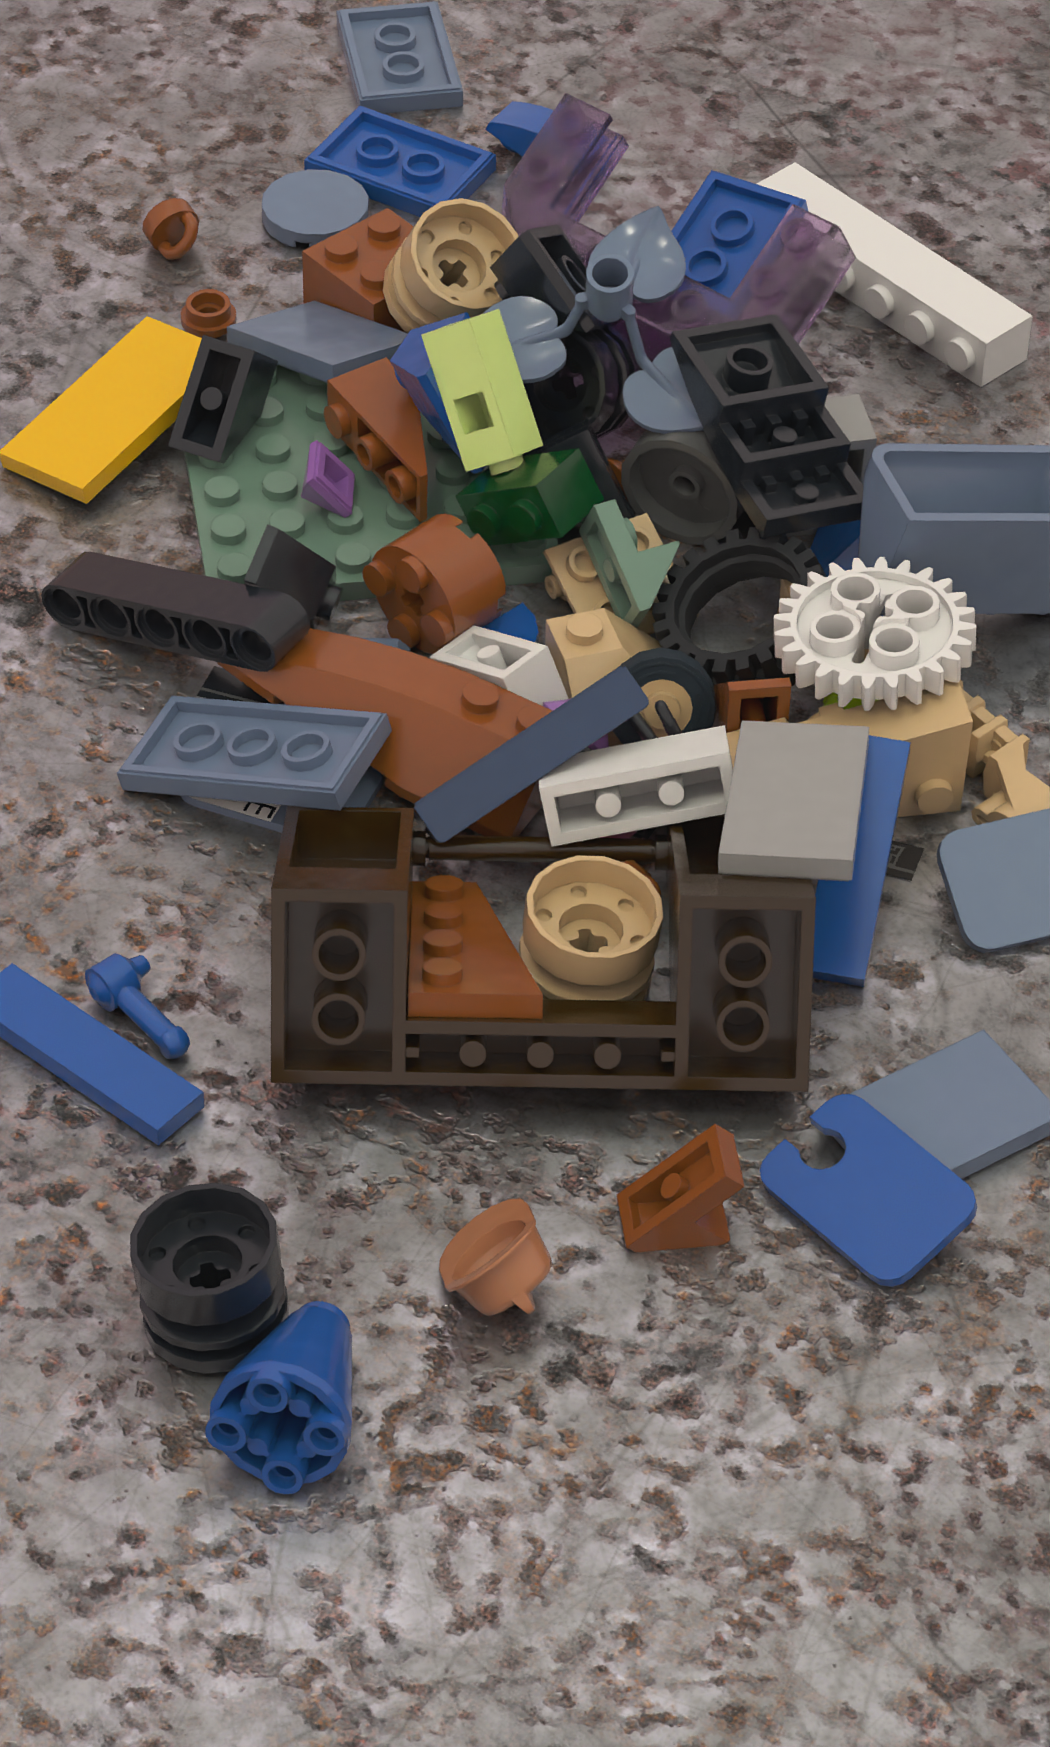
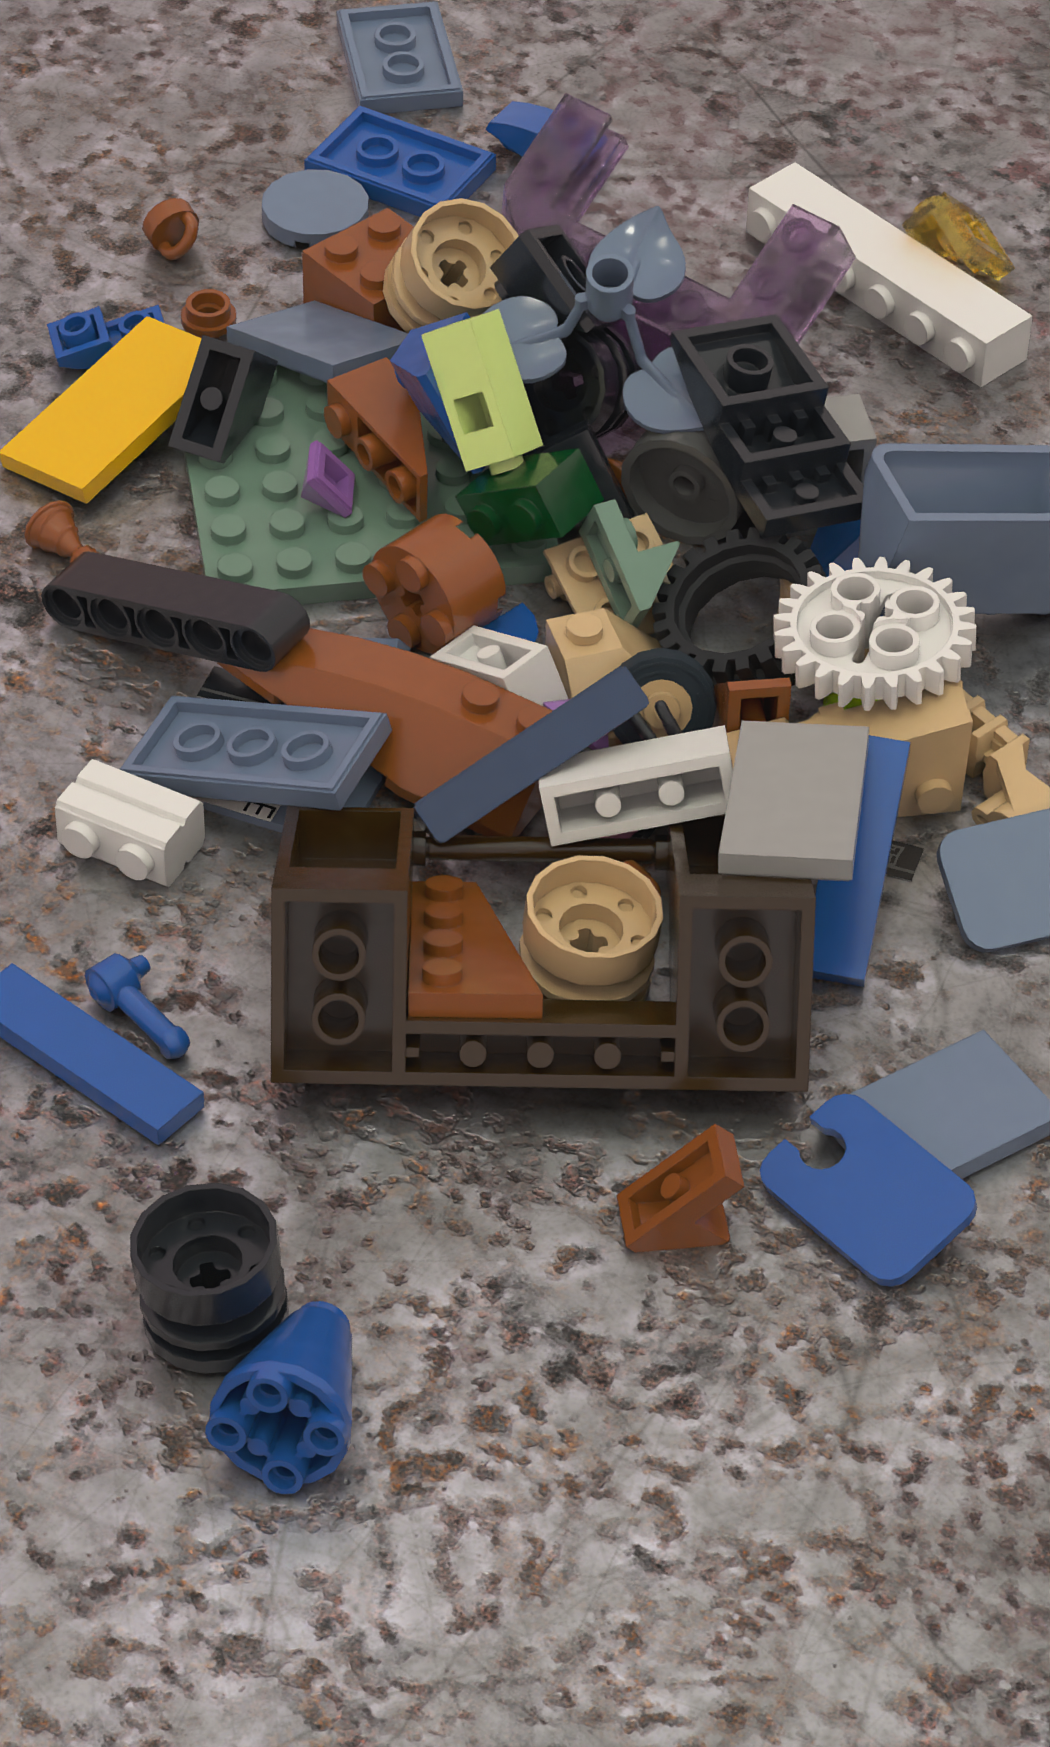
black slope [244,524,343,629] -> none
nougat piece [439,1198,552,1316] -> none
blue tile [634,170,809,326] -> none
none -> dark orange piece [24,500,99,563]
none -> blue slope [47,304,166,369]
none -> white brick [55,759,205,887]
none -> clear yellow bracket [902,192,1015,281]

